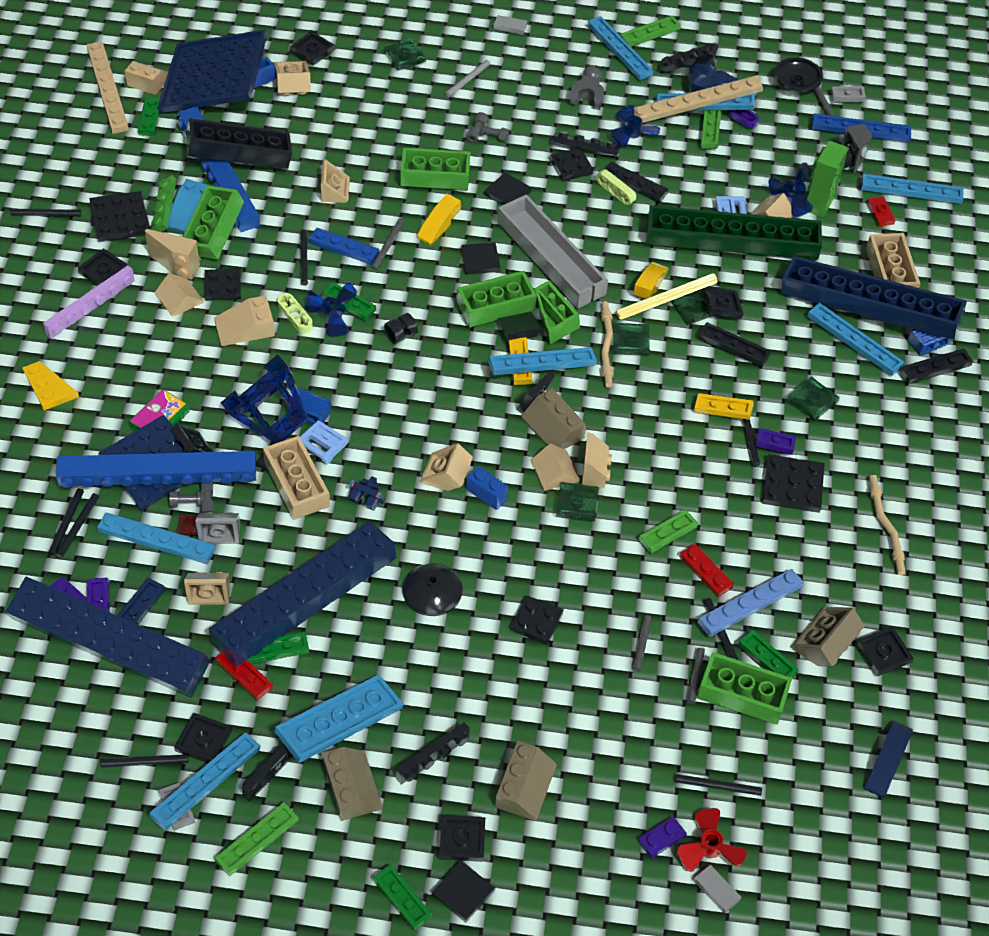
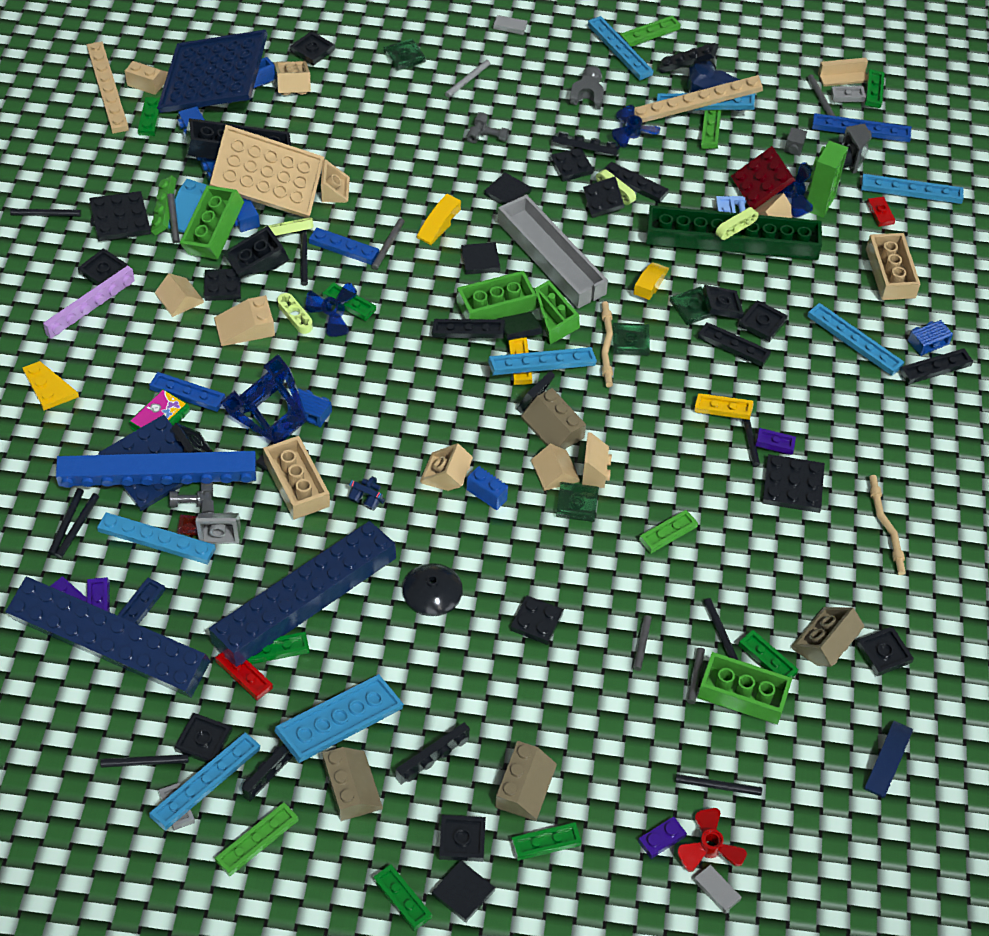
tan slope [145,229,200,280] -> none
tan slope [184,572,231,605] -> none
light blue plate [300,420,348,464] -> none
black wheel [384,313,418,344] -> none
bright green brick [401,148,471,190] -> none
light yellow axle [617,273,717,320] -> none
red plate [679,544,734,597] -> none
medium blue plate [698,569,804,637] -> none
dark purple plate [729,110,759,128] -> none
black dish [775,57,823,92] -> none
dark blue brick [781,256,967,340] -> none
clear green plate [787,376,840,421] -> none
none -> blue plate [149,372,226,412]
none -> flat silver bar [167,193,180,243]
none -> tan plate [209,125,324,218]
none -> black slope [223,226,289,277]
none -> yellowish green beam [263,218,314,236]
none -> black plate [432,319,506,338]
none -> green plate [512,822,582,861]
none -> black plate [583,176,625,218]
none -> yellowish green beam [716,207,759,240]
none -> dark red plate [731,146,795,210]
none -> black plate [739,300,788,342]
none -> dark grey brick [784,127,808,156]
none -> tan panel [818,58,868,87]
none -> green plate [865,69,885,109]

